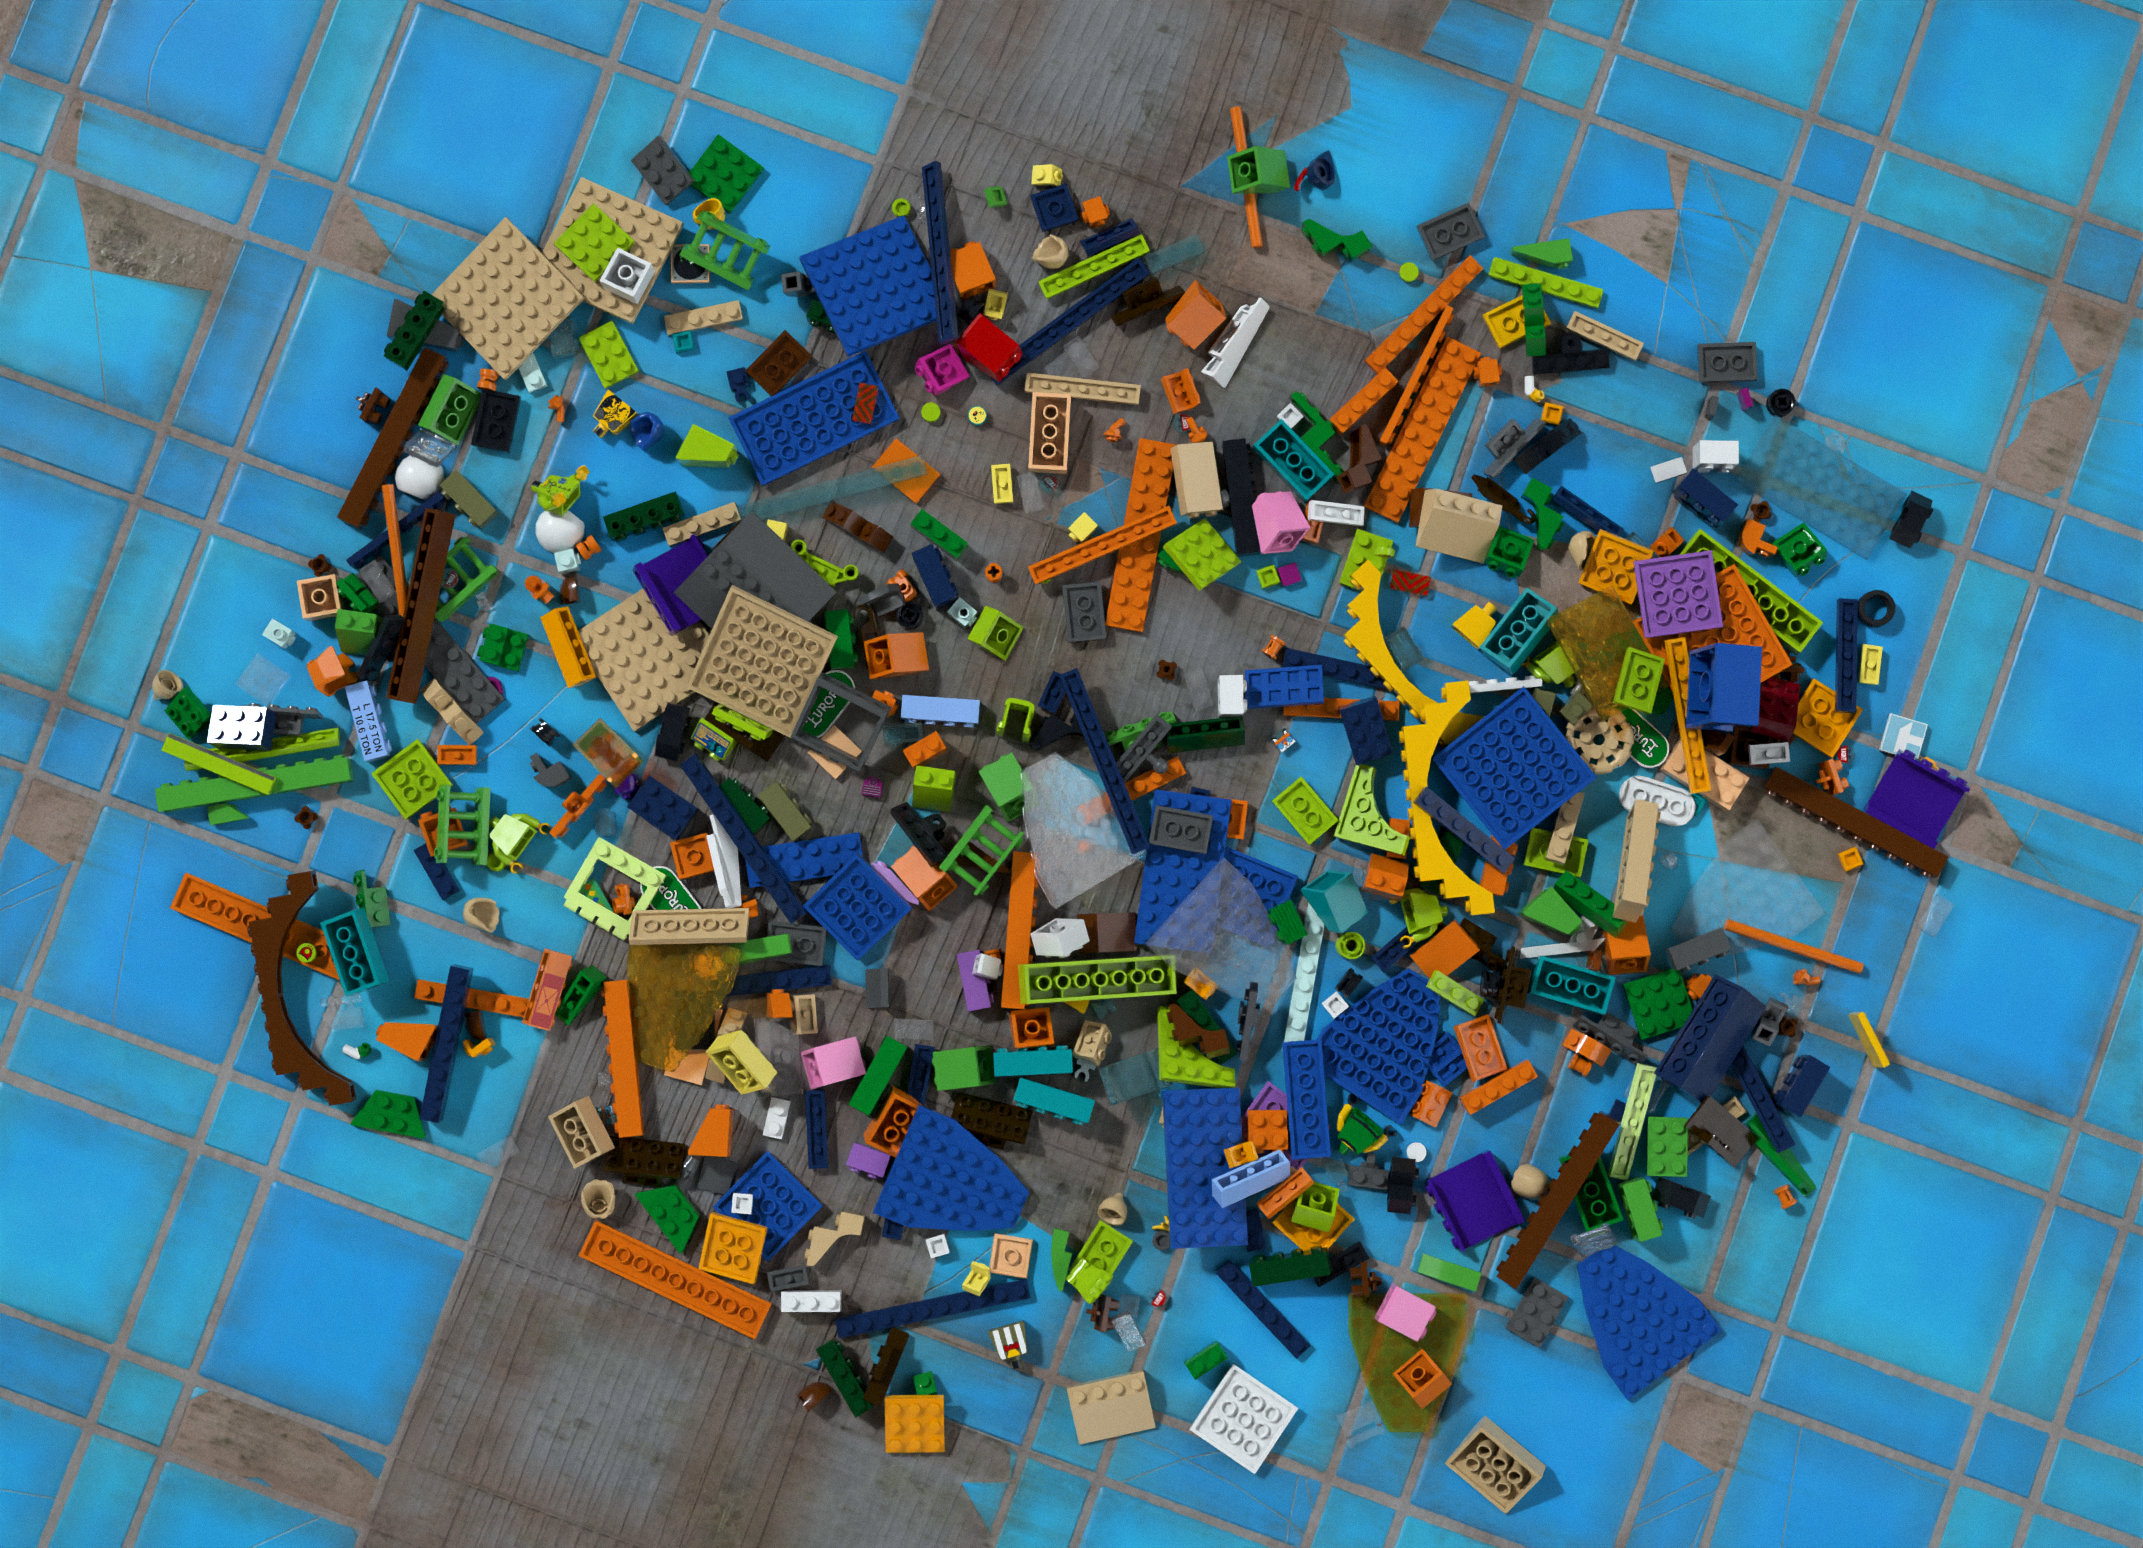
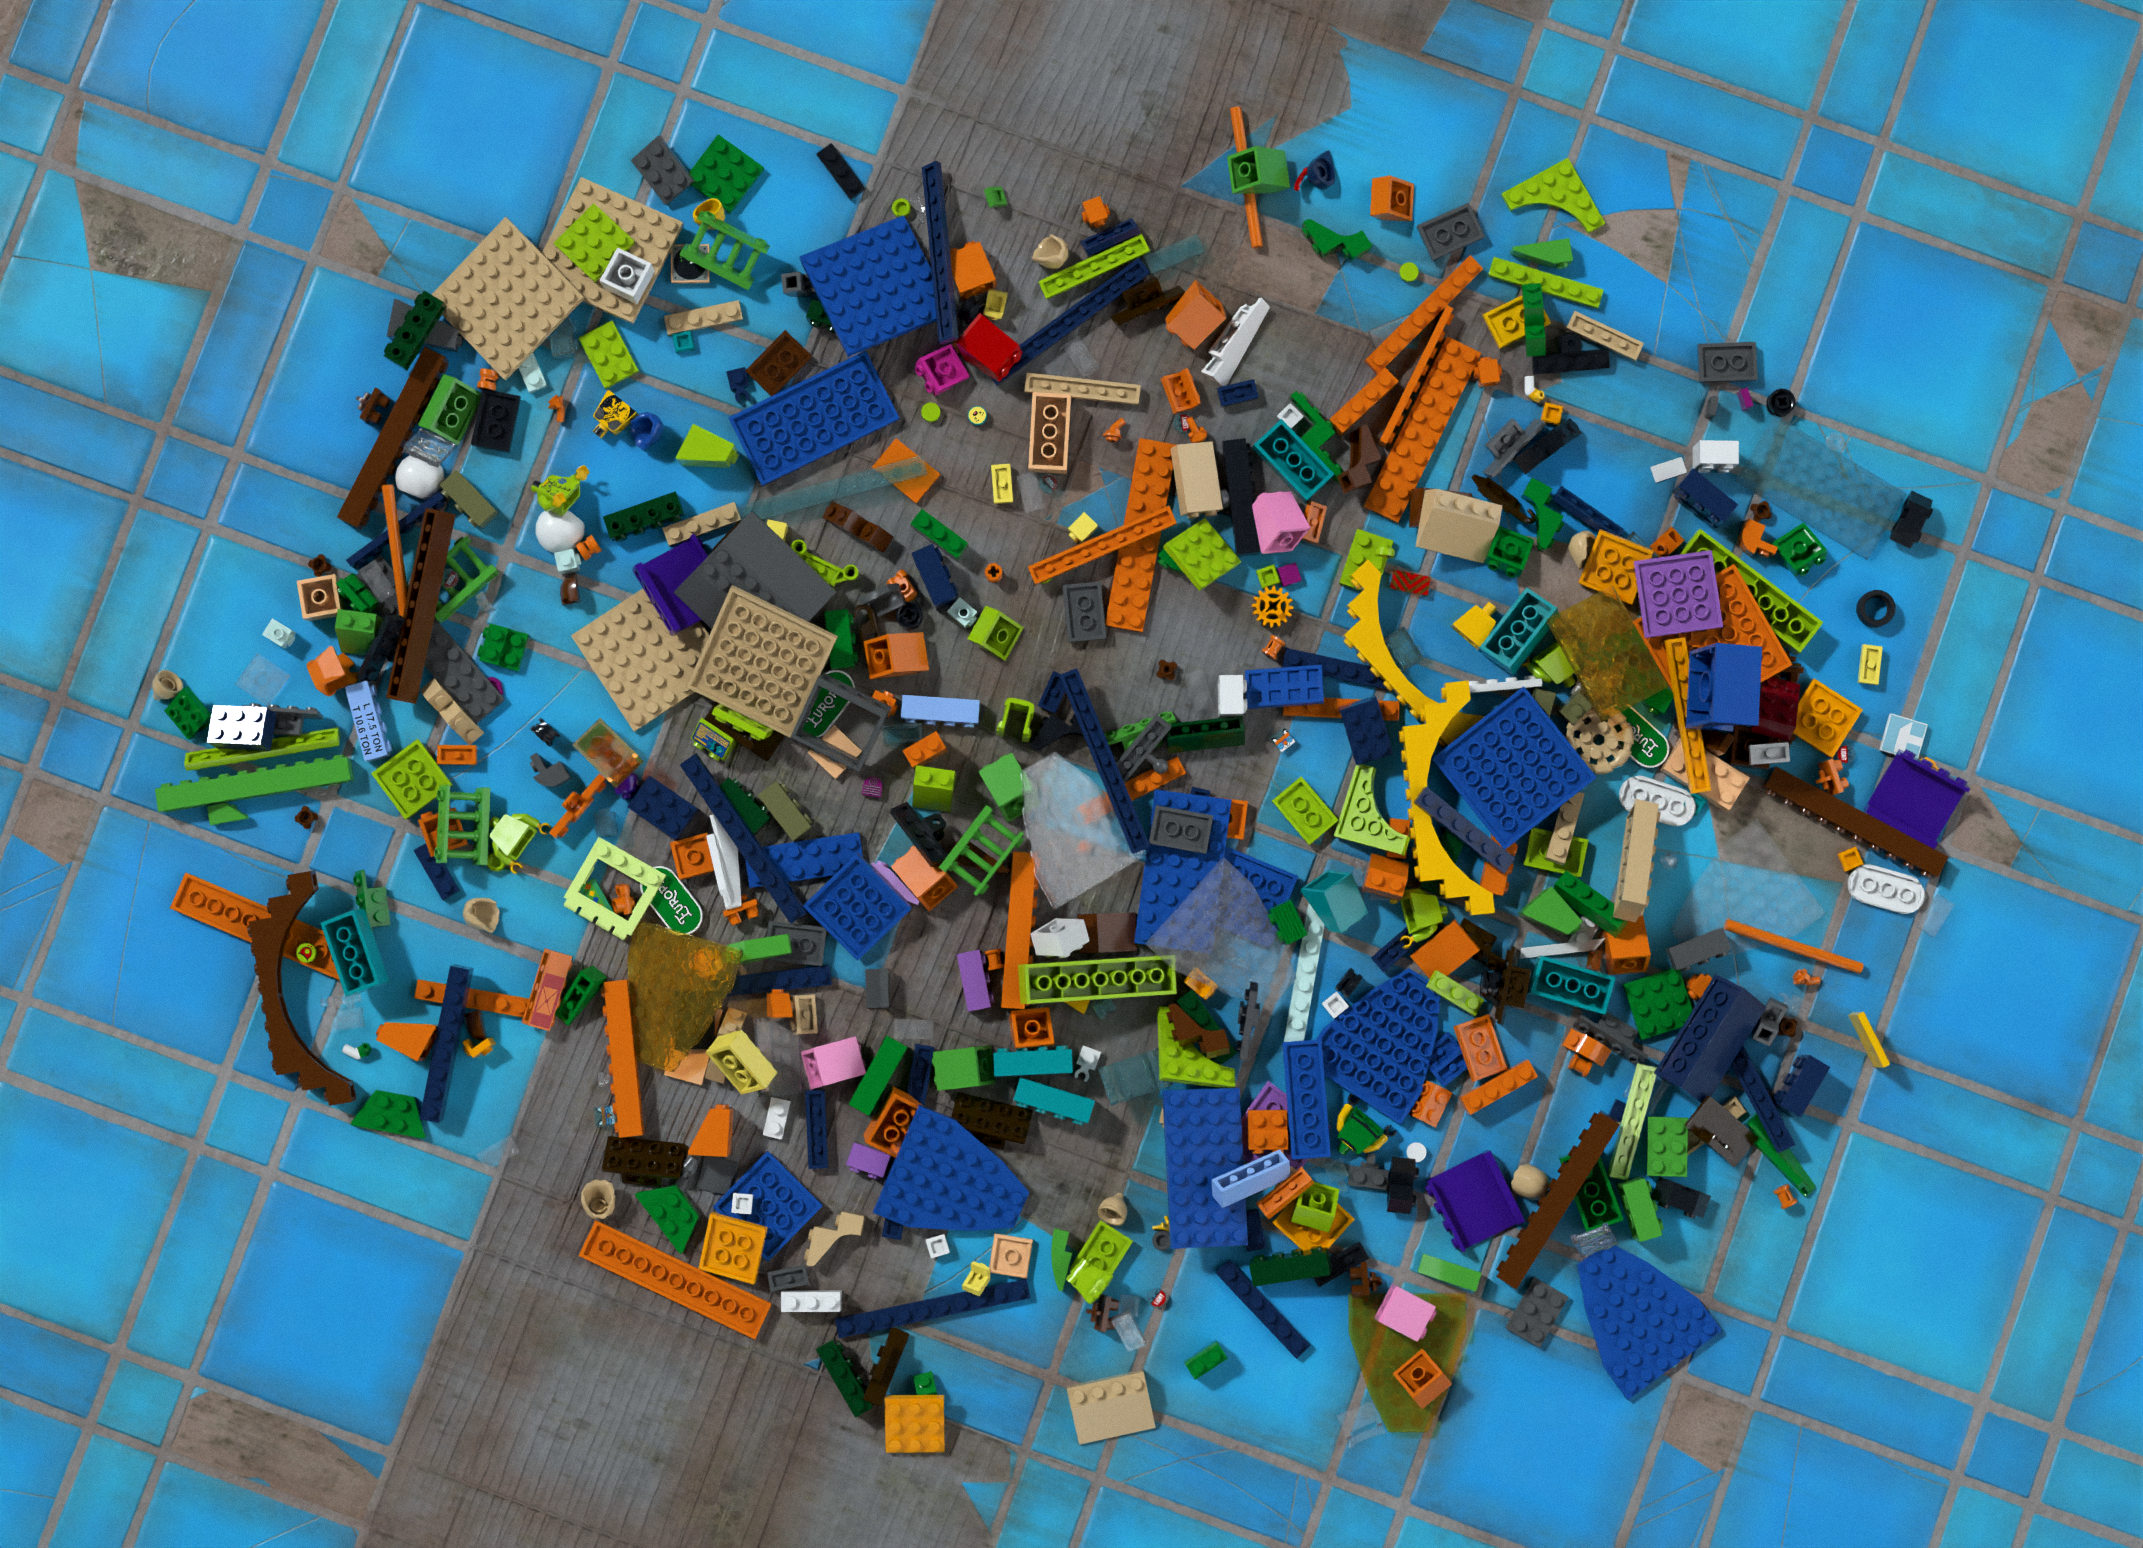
lime tile [161,733,277,795] -> none
orange hips [524,575,554,604] -> none
light orange brick [540,606,596,688] -> none
tan brick [548,1096,615,1169] -> none
tan plate [629,908,750,945] -> none
black brick [655,703,692,761] -> none
reddish brown brick [797,1382,833,1412] -> none
clear orange tile [852,383,879,424] -> none
white slope [972,953,1003,980] -> none
torso [988,1320,1028,1369] -> none
dark blue plate [1030,184,1078,233] -> none
light yellow bracket [1031,164,1063,187] -> none
tan bracket [1072,1020,1112,1066] -> none
white plate [1189,1364,1298,1474] -> none
light orange bracket [1224,1141,1258,1168] -> none
white plate [1308,500,1365,526] -> none
lime wheel [1335,932,1365,959] -> none
tan slope [1445,1416,1546,1514] -> none
lime plate [1613,647,1665,714] -> none
dark blue plate [1835,598,1858,714] -> none
none -> black plate [816,143,865,201]
none -> dark blue plate [1217,379,1259,408]
none -> light orange gear [1251,586,1294,628]
none -> orange slope [1370,175,1414,222]
none -> lime plate [1501,158,1605,234]
none -> white tile [1848,864,1925,914]

